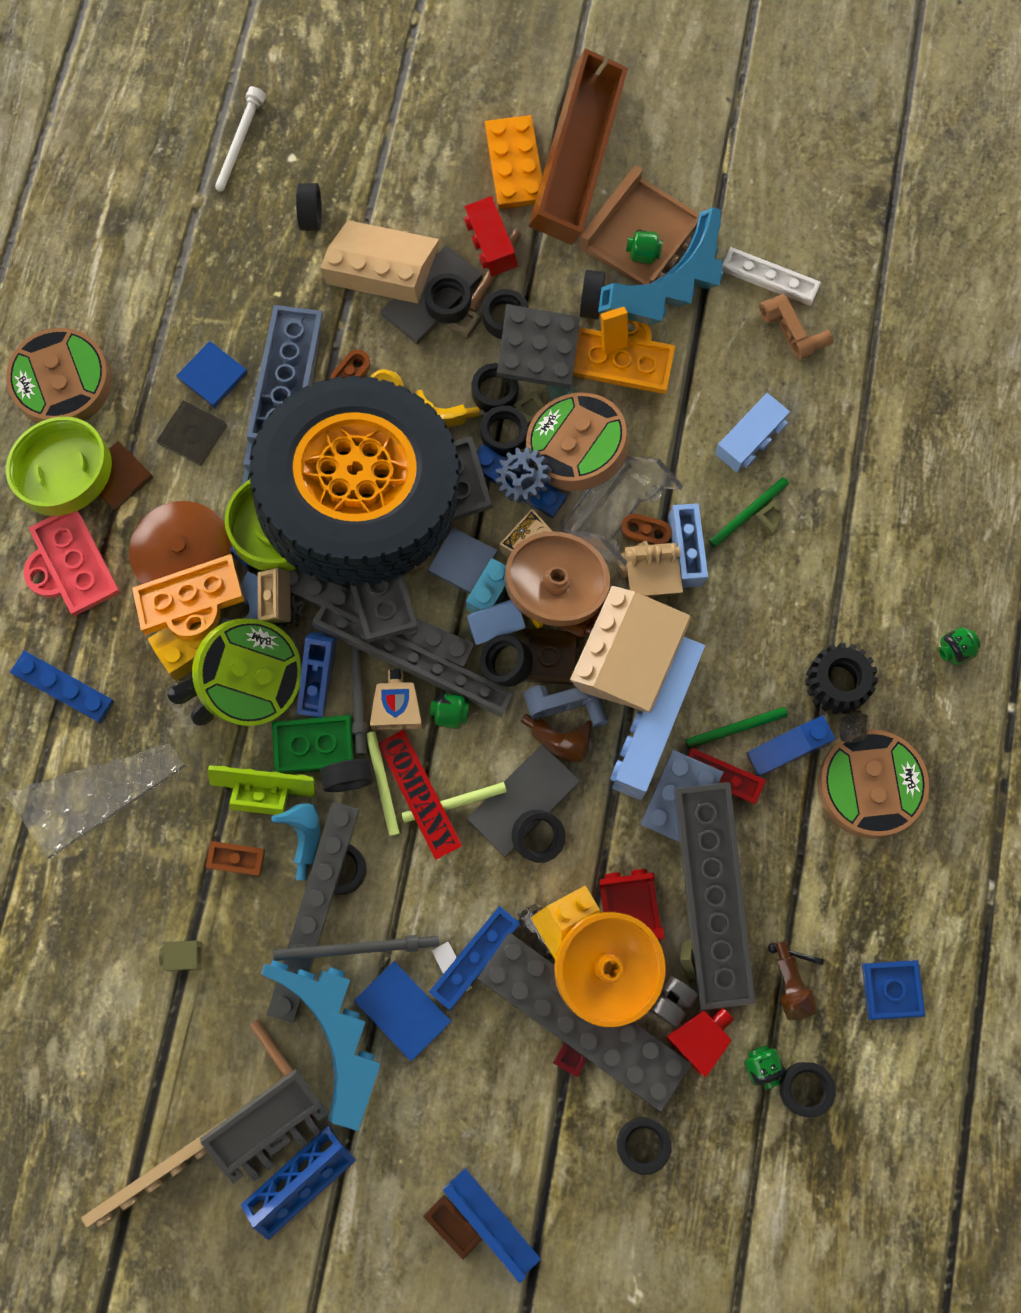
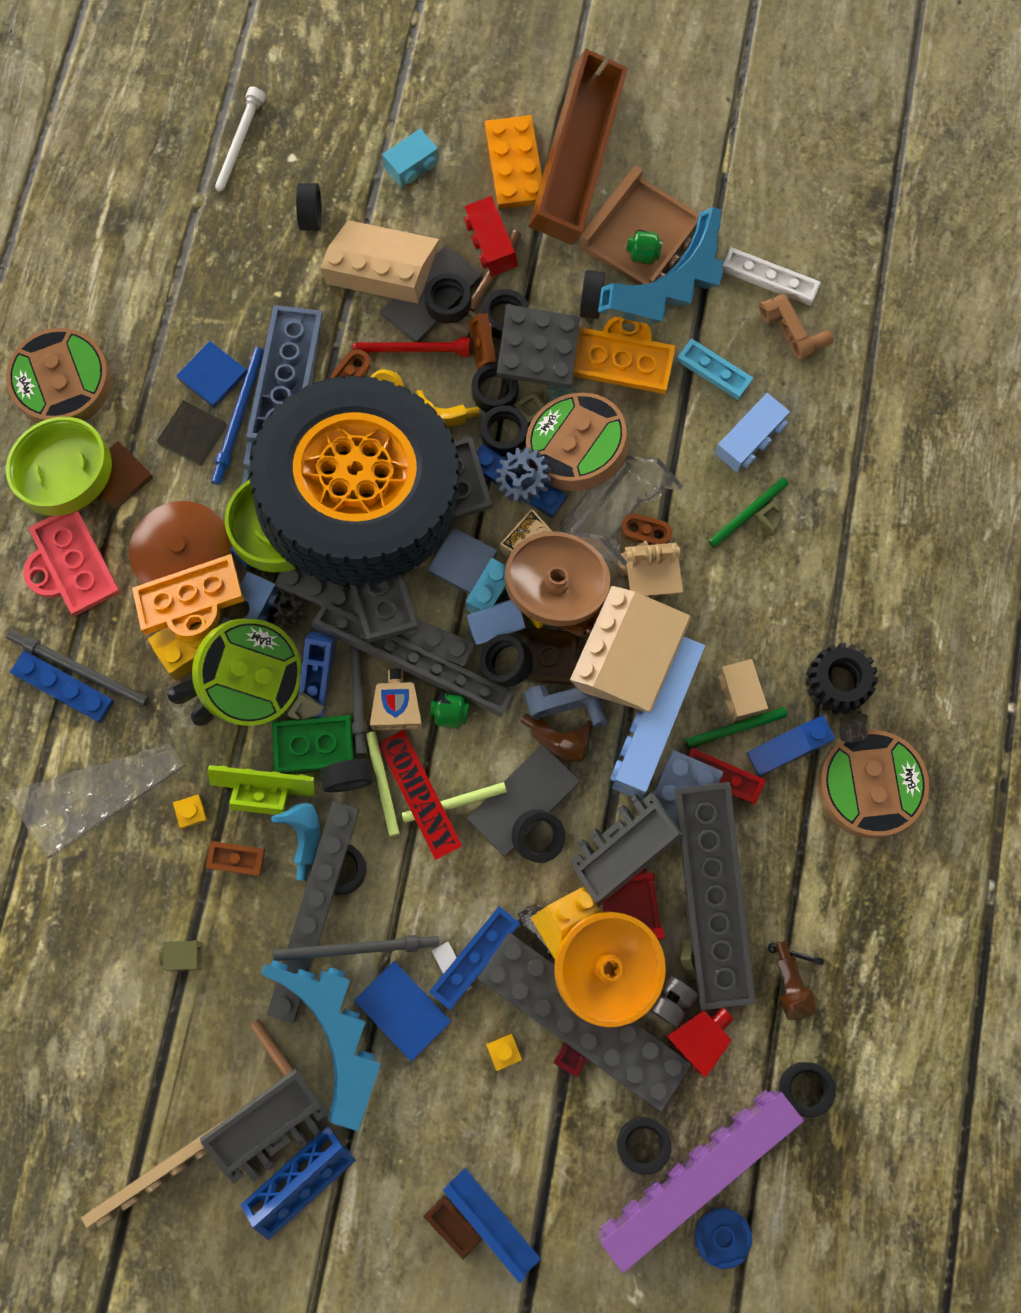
tan slope [258,568,291,623] -> none
light orange tile [600,307,628,354] -> none
light blue brick [668,503,708,588] -> none
green head [744,1045,786,1090] -> none
blue tile [862,960,926,1020] -> none
green head [938,627,981,665] -> none
none -> dark grey bar [6,630,149,706]
none -> yellow plate [173,794,208,829]
none -> blue bar [211,347,264,485]
none -> olive tile [287,692,324,719]
none -> red piece [352,337,471,357]
none -> medium azure brick [382,128,439,188]
none -> dark orange plate [468,313,497,370]
none -> yellow plate [486,1034,522,1071]
none -> dark grey hinge [570,792,683,905]
none -> medium lavender piece [598,1090,804,1273]
none -> medium azure plate [677,338,753,401]
none -> blue tile [694,1207,752,1269]
none -> tan brick [716,659,768,722]

